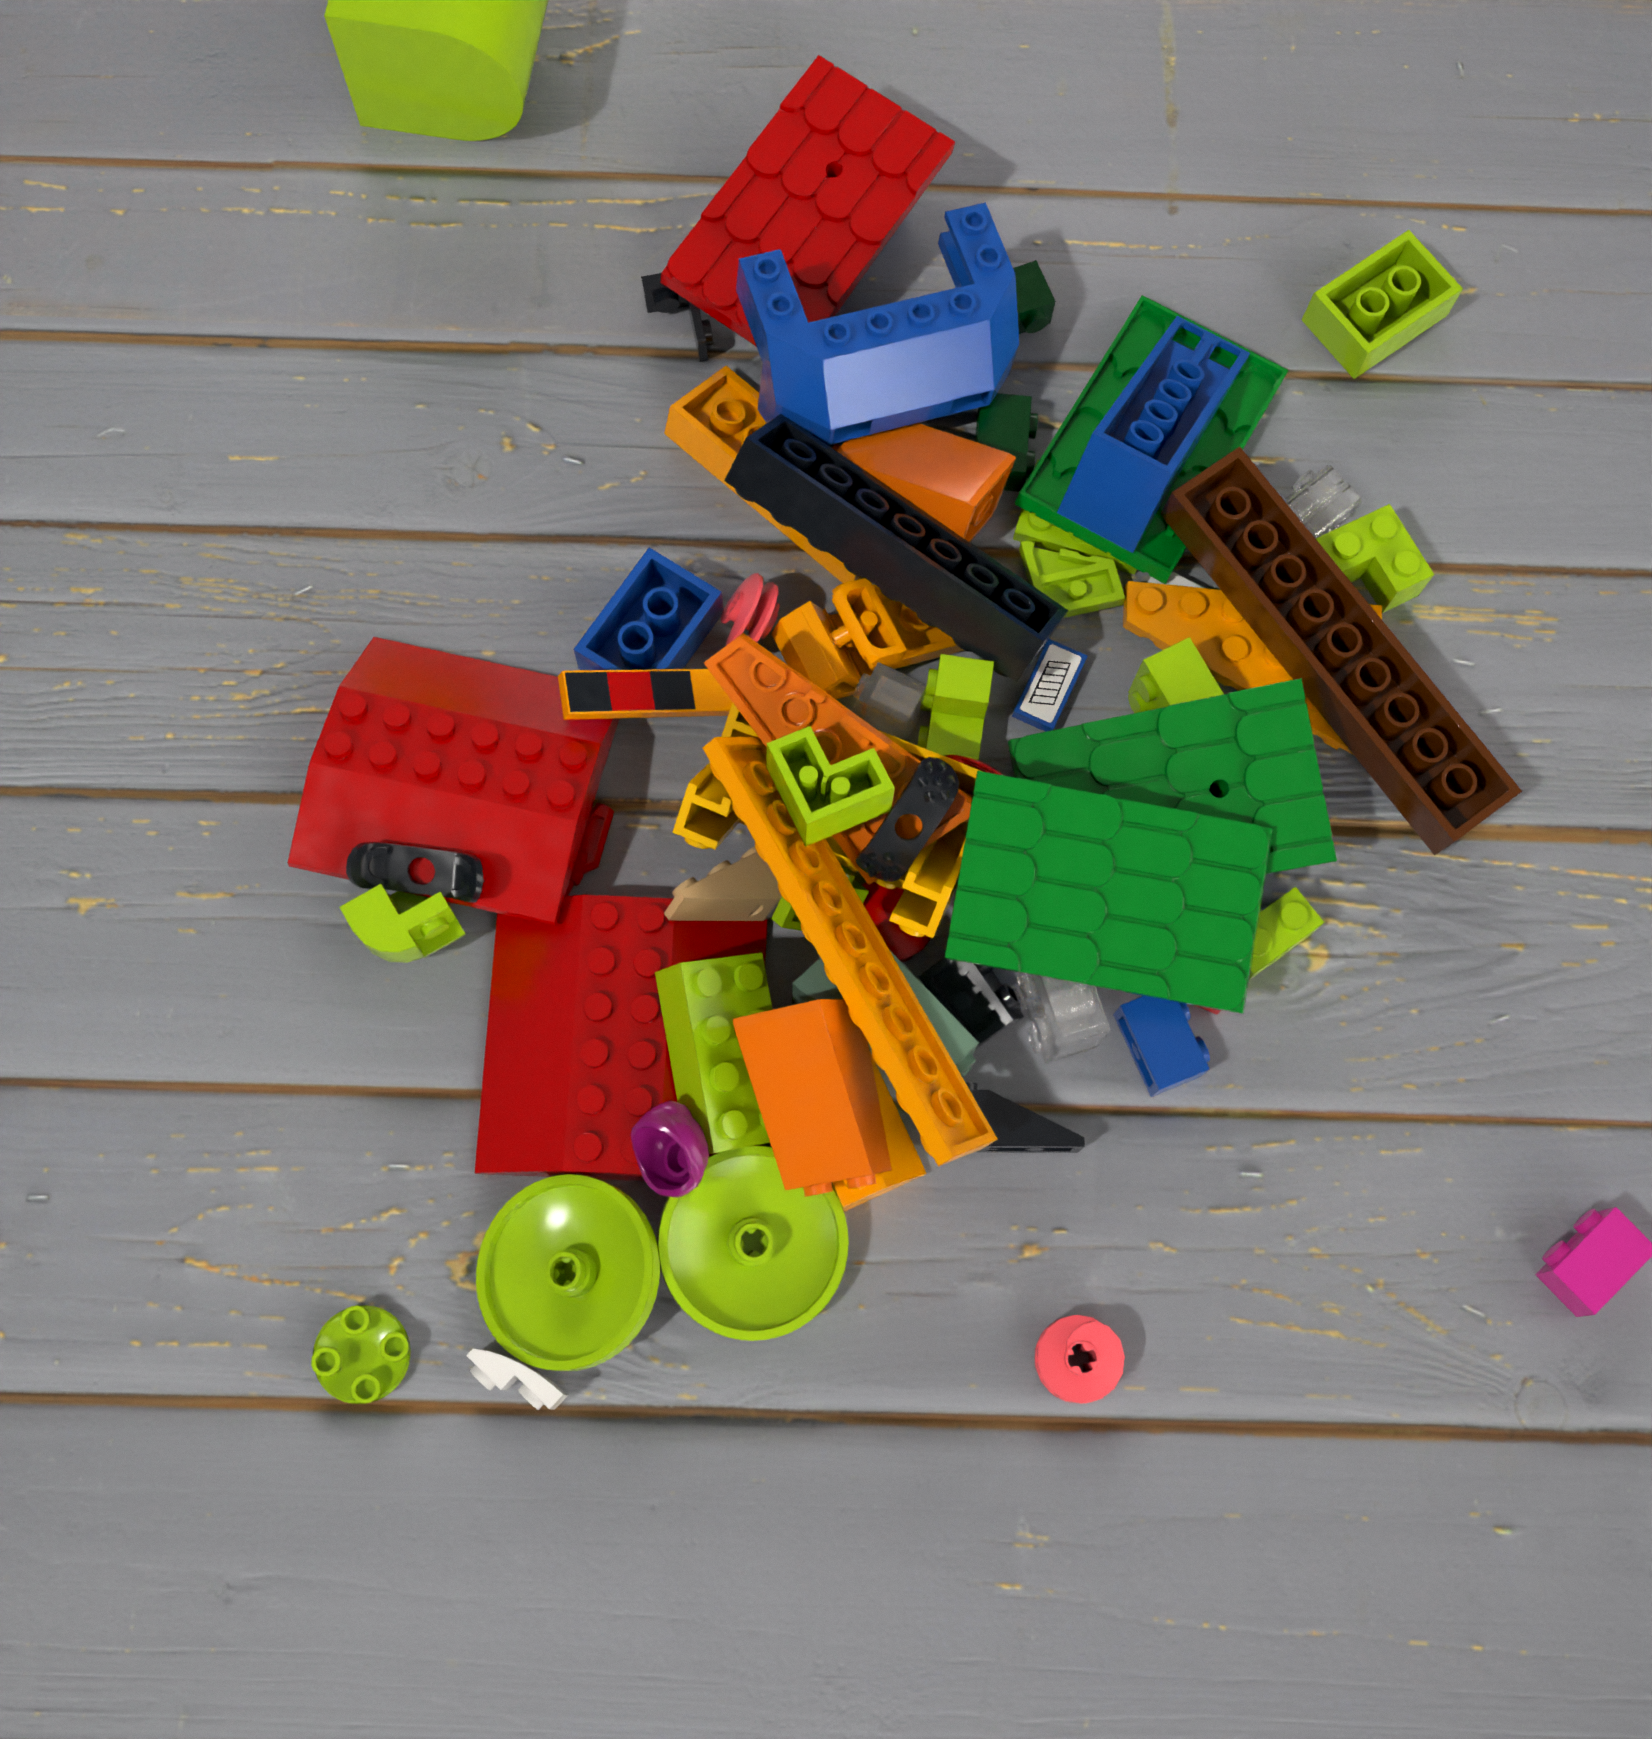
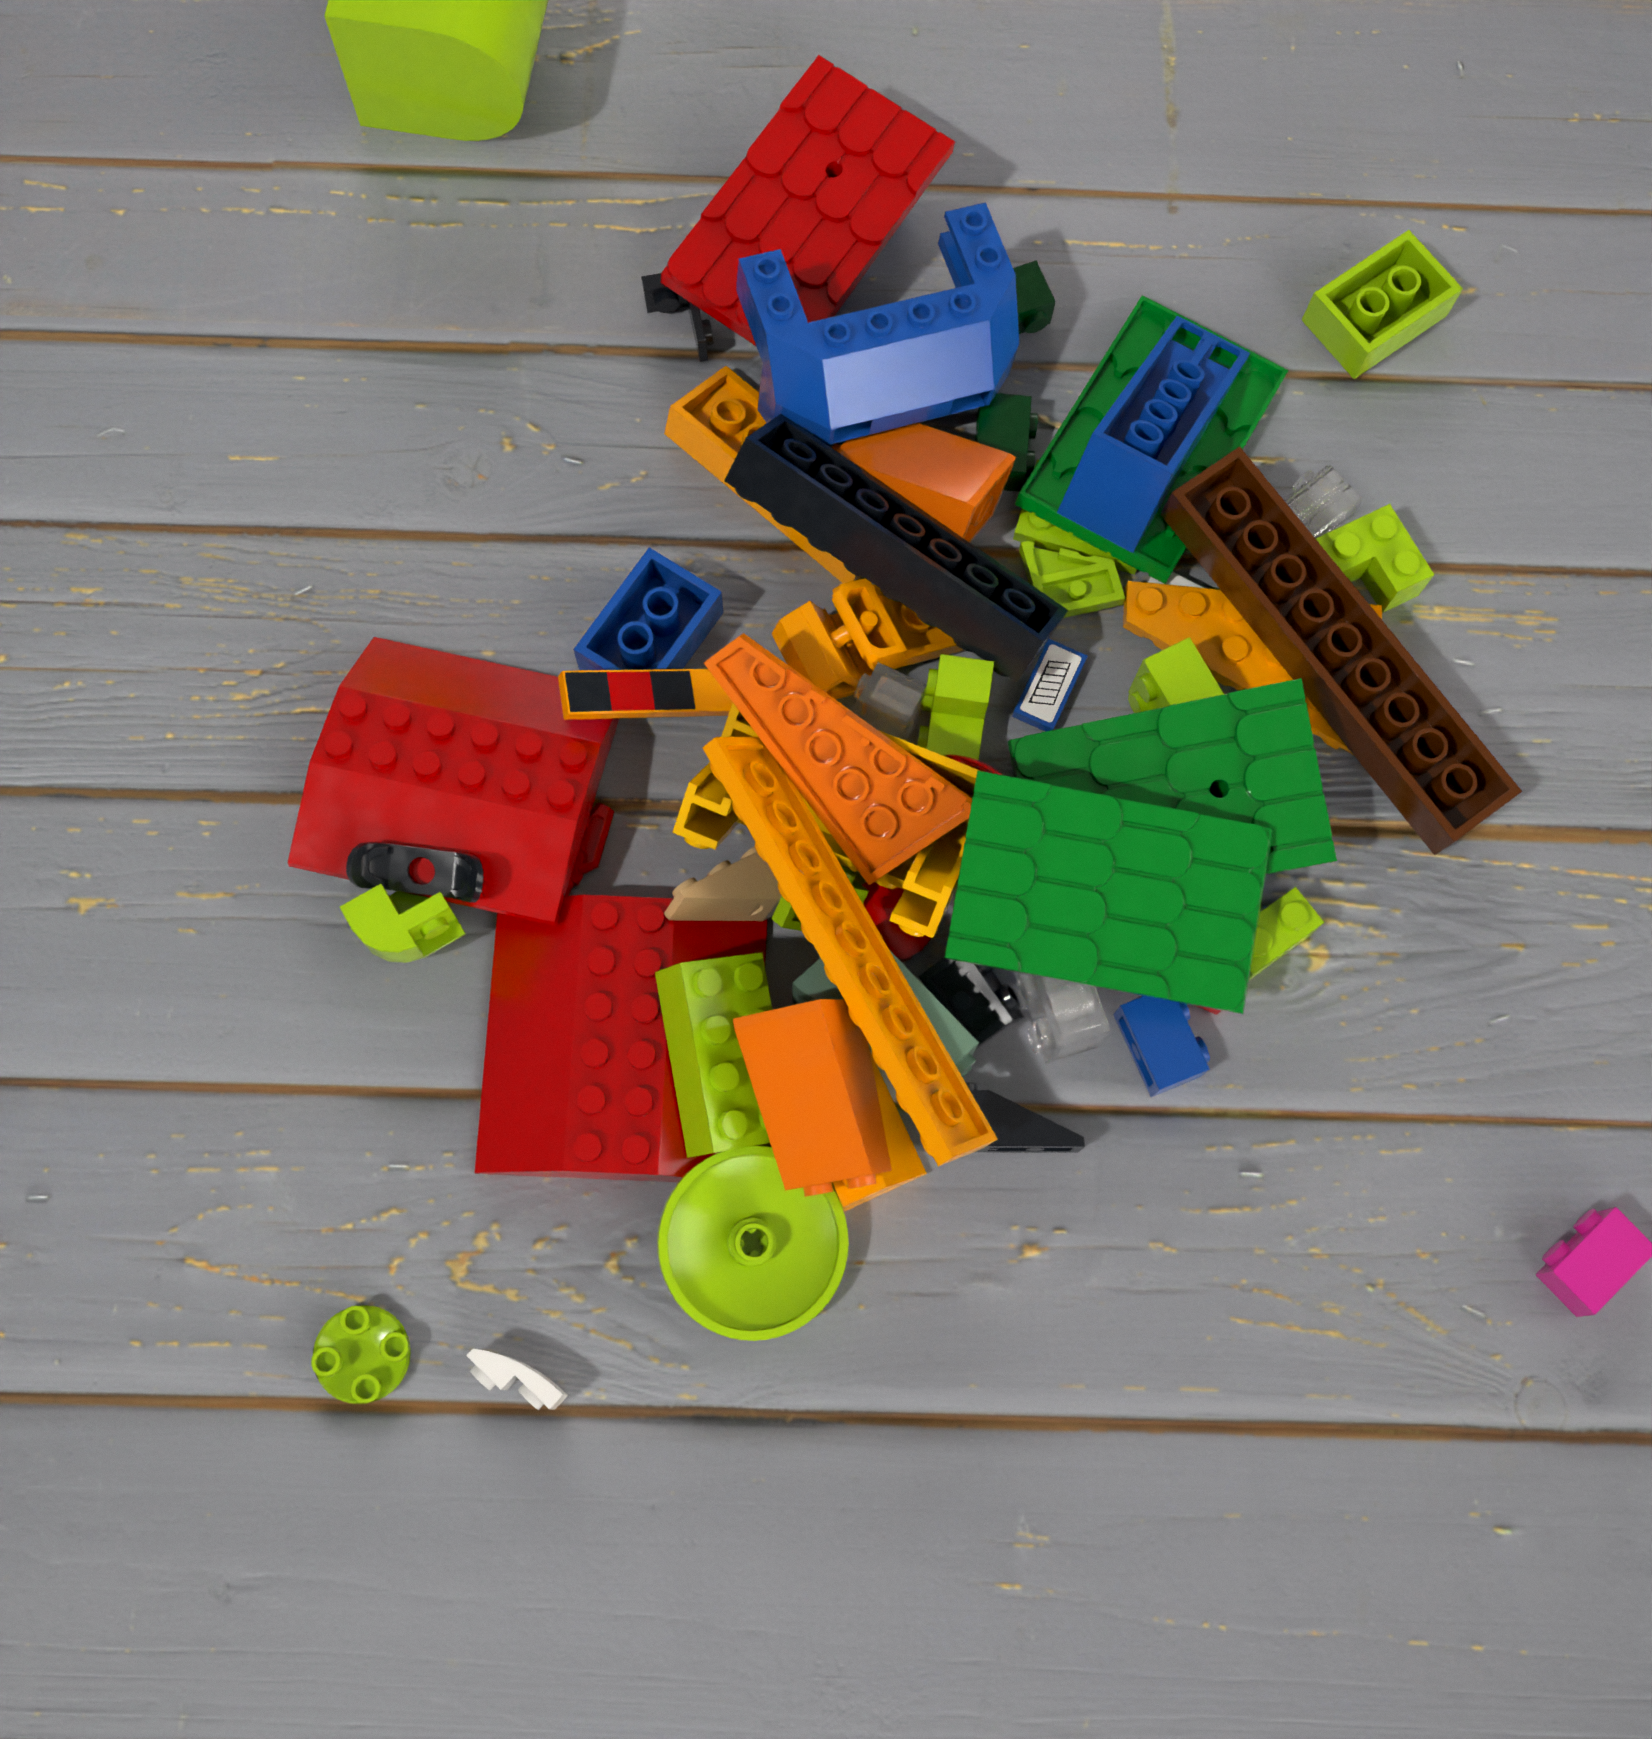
lime dish [476,1174,660,1371] -> none
magenta hair [631,1100,709,1198] -> none
coral piece [720,573,780,645] -> none
lime brick [766,726,895,847] -> none
black piece [856,757,960,882] -> none
coral piece [1035,1315,1125,1404] -> none

